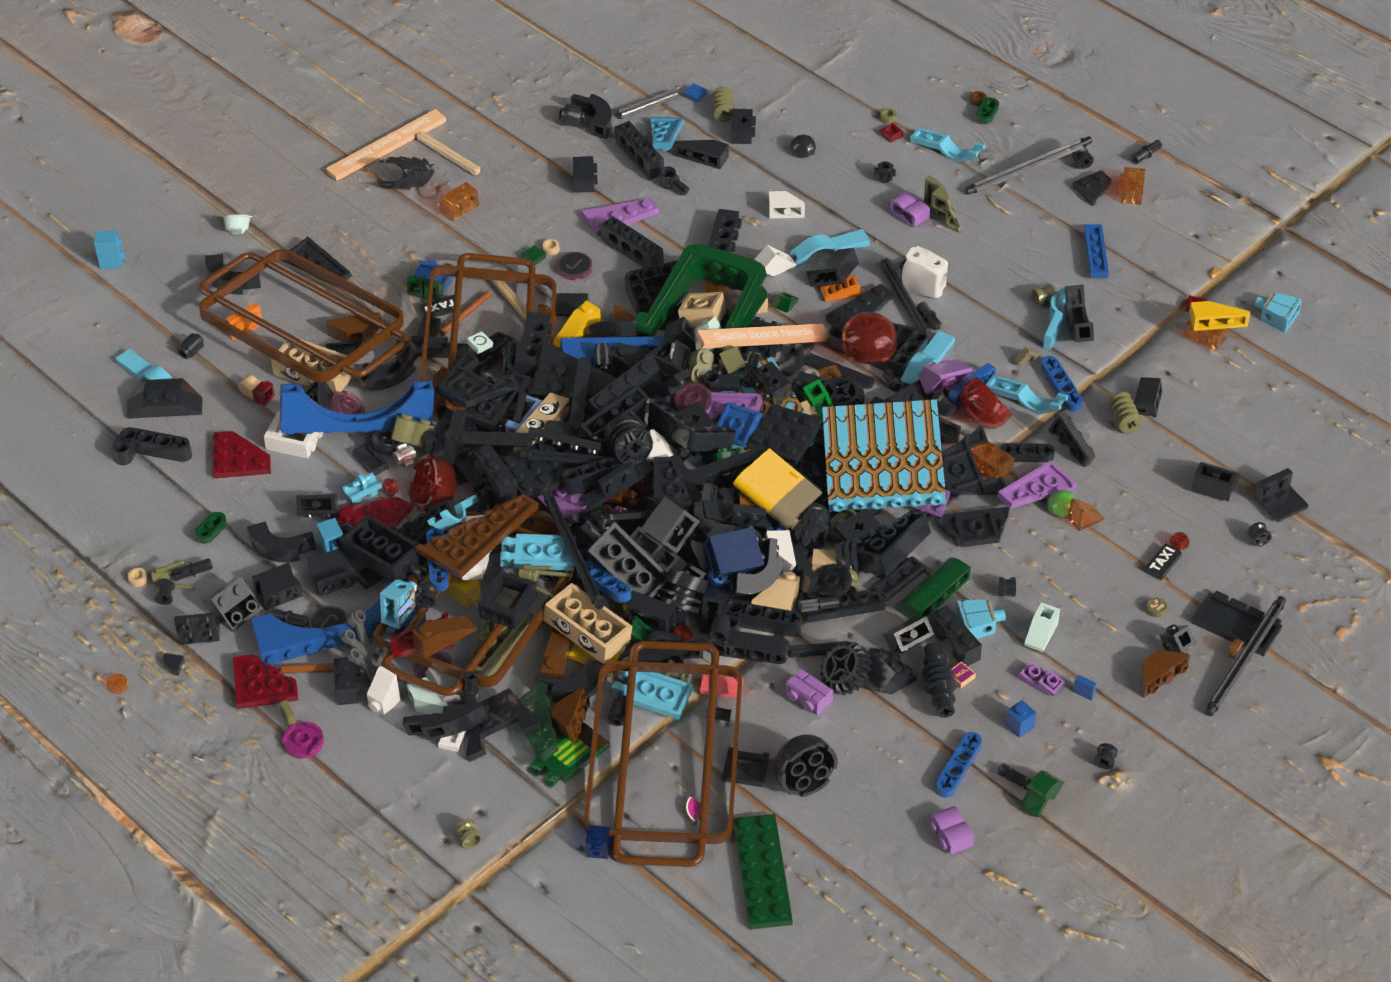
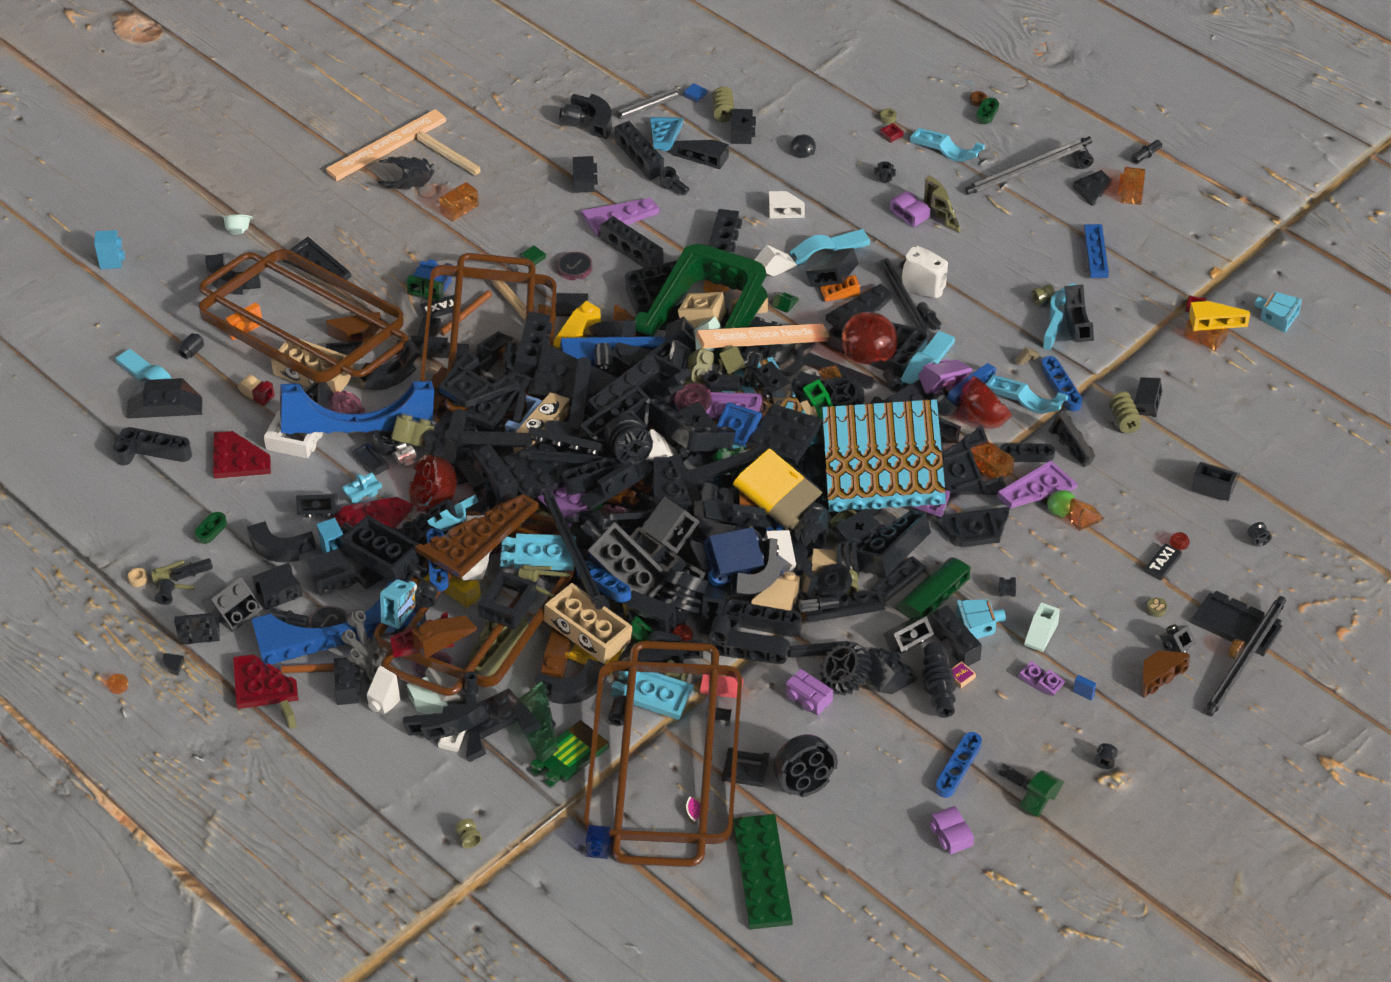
magenta tile [282,722,324,759] -> none
clear red plate [382,478,399,497] -> none
light aqua tile [467,331,493,354] -> none
tan tile [542,239,560,255] -> none
reddish brown slope [551,688,590,742] -> none
blue brick [1005,700,1036,738] -> none
black bracket [1254,468,1309,522] -> none

